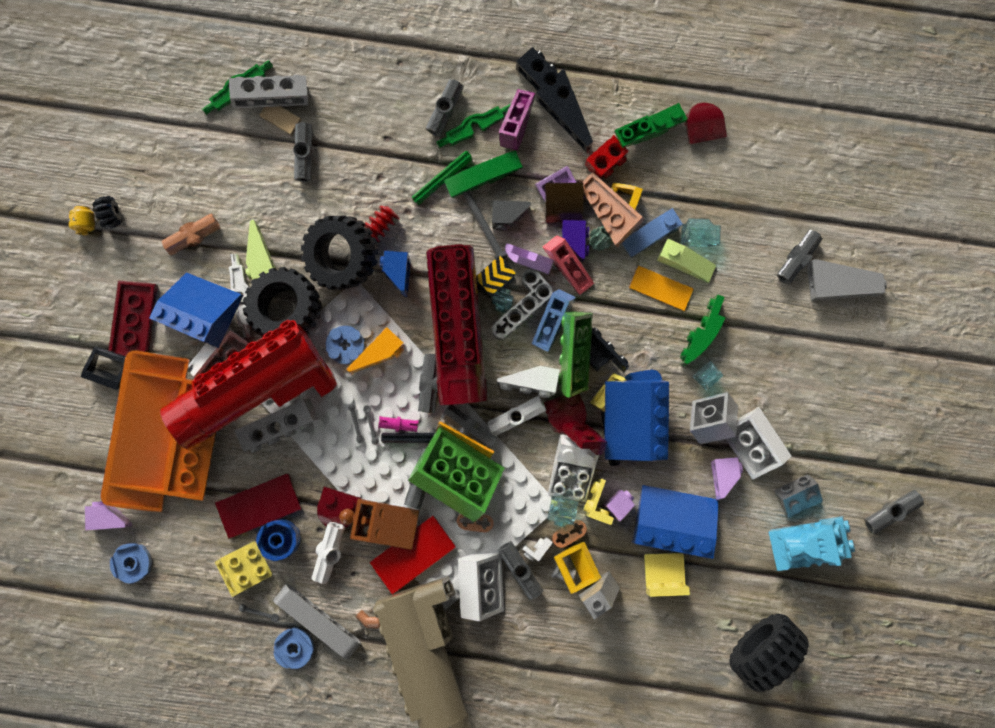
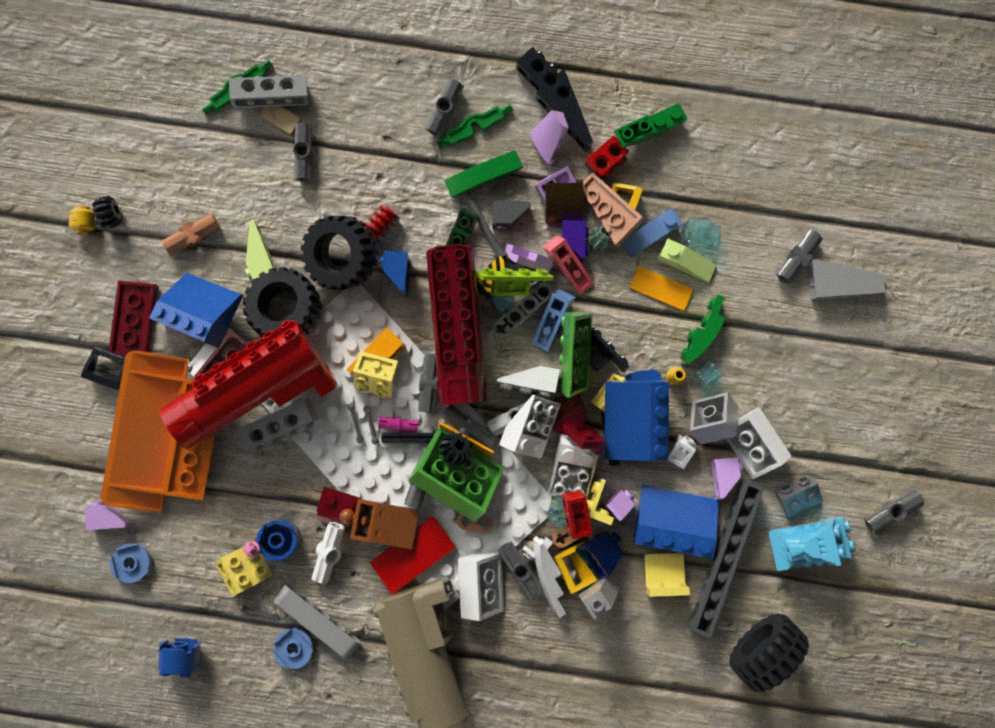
dark red tile [215,473,302,539] -> none
white piece [229,254,252,338] -> none
medium blue plate [326,326,365,365] -> none
nougat arm [355,610,381,629] -> none
green axle [412,151,472,205] -> none
magenta slope [499,89,535,151] -> none
dark red slope [684,102,727,144] -> none
none -> blue brick [158,638,201,678]
none -> bright pink axle [242,542,261,558]
none -> light yellow bracket [353,351,398,398]
none -> black gear [438,432,473,467]
none -> dark green slope [446,208,479,245]
none -> lime bracket [475,268,553,296]
none -> white slope [499,395,561,459]
none -> lavender slope [530,110,568,164]
none -> white slope [533,536,566,618]
none -> red brick [561,490,593,539]
none -> clear blue torso [575,531,623,579]
none -> yellow cone [666,367,686,386]
none -> white bracket [668,435,696,469]
none -> dark grey brick [688,480,764,638]

